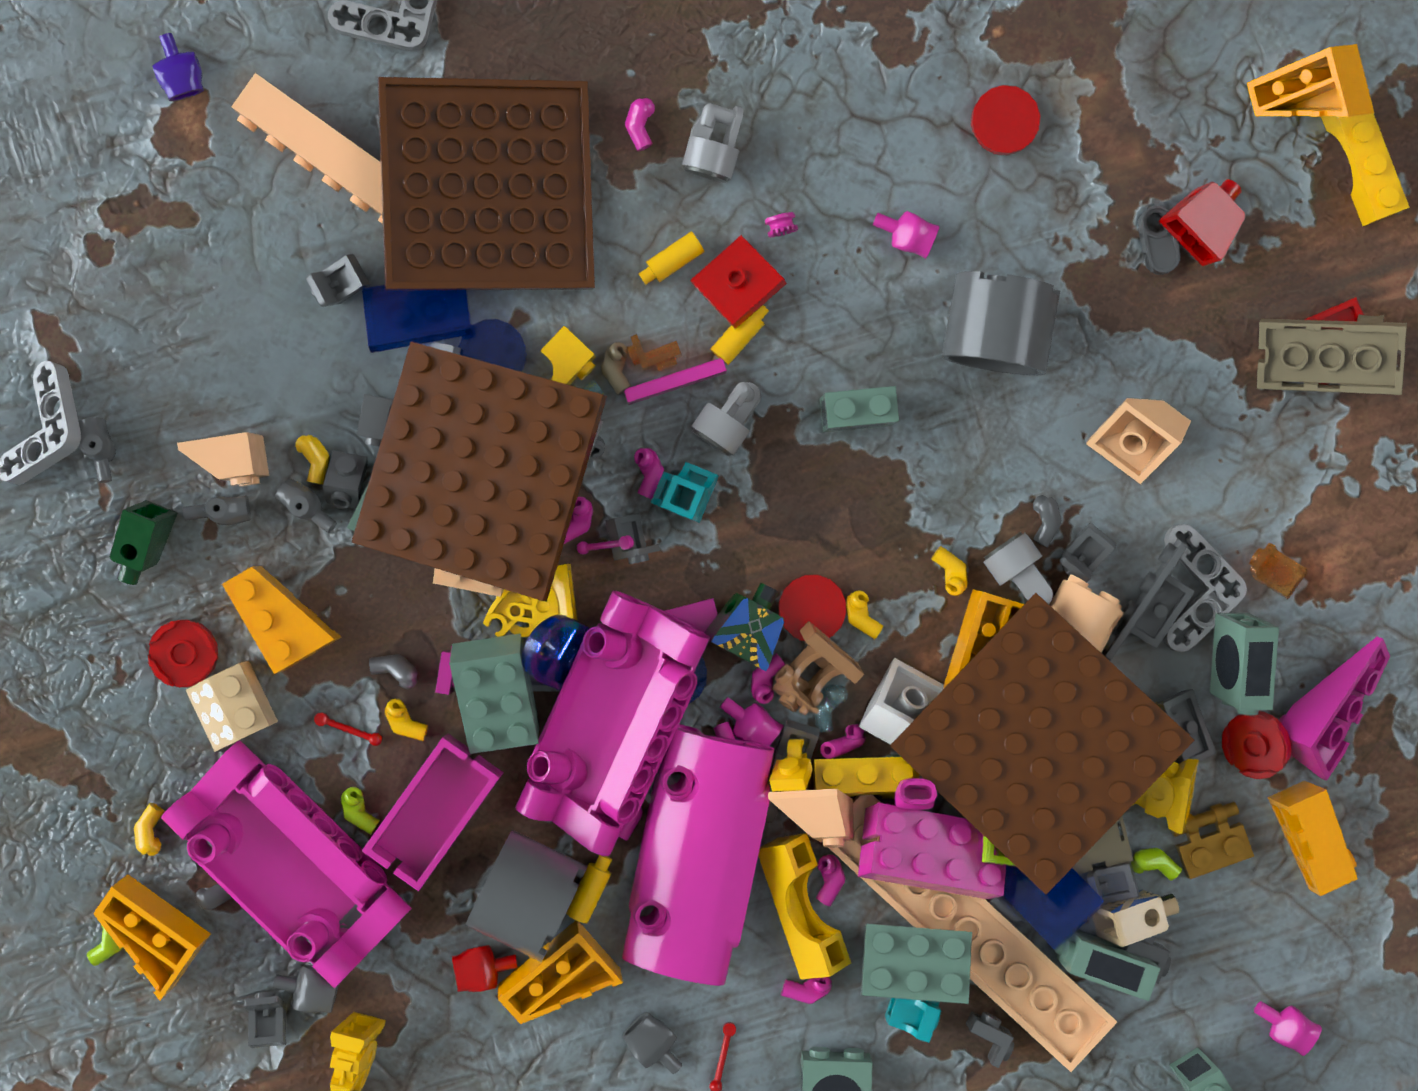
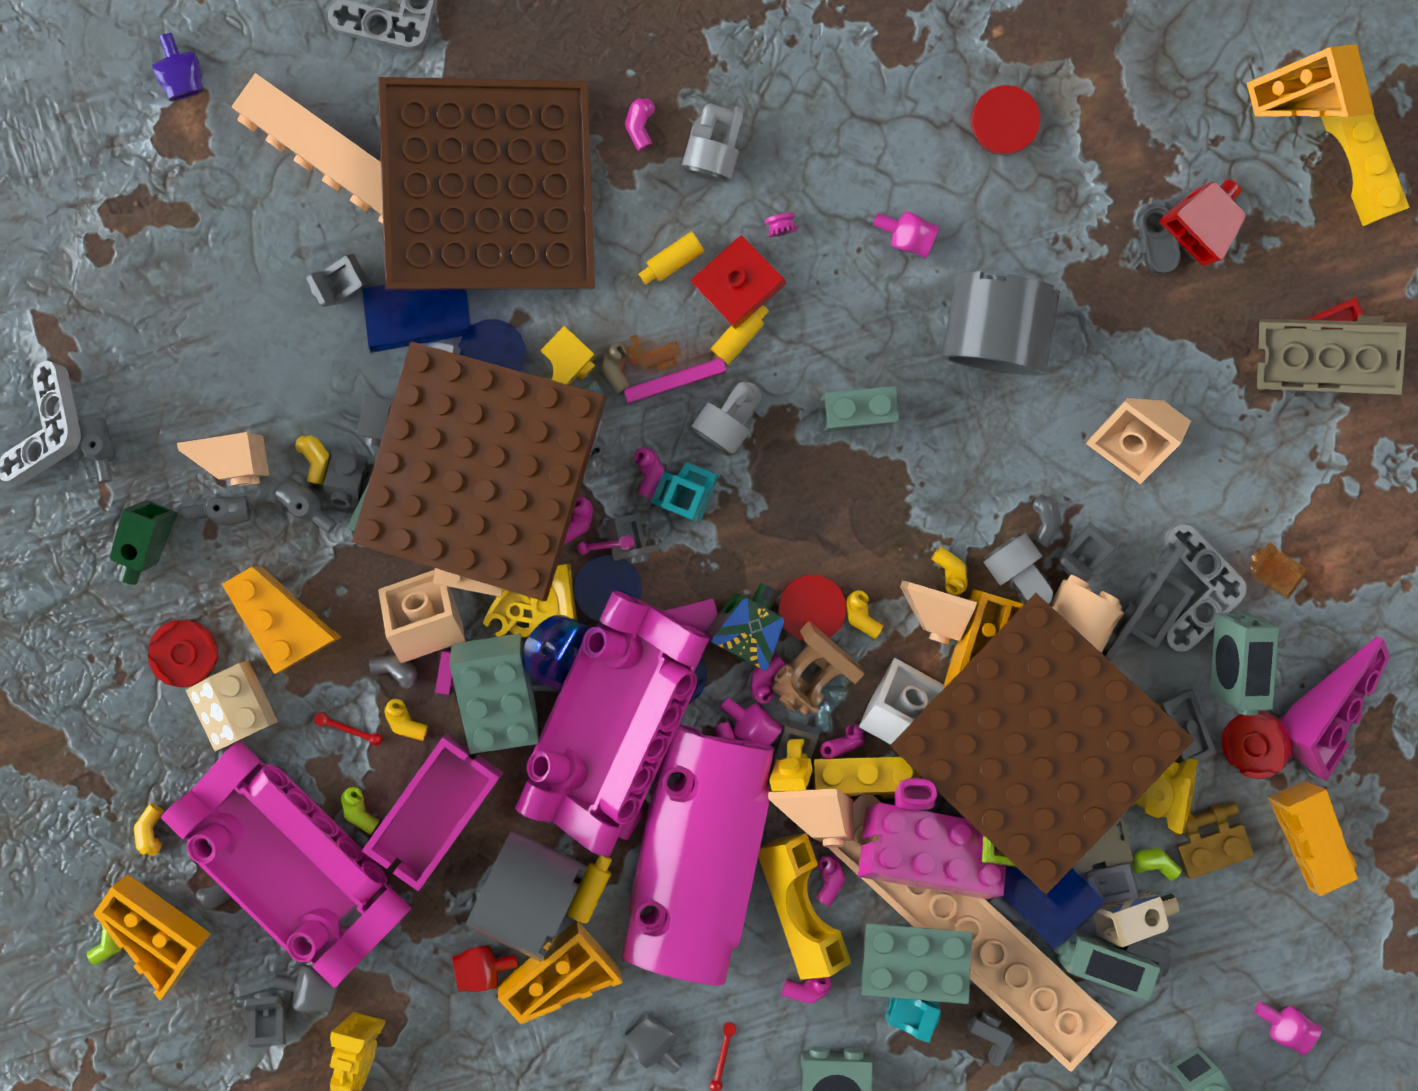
none -> light nougat slope [378,570,466,664]
none -> clear blue tile [574,555,642,622]
none -> light nougat slope [900,580,977,645]

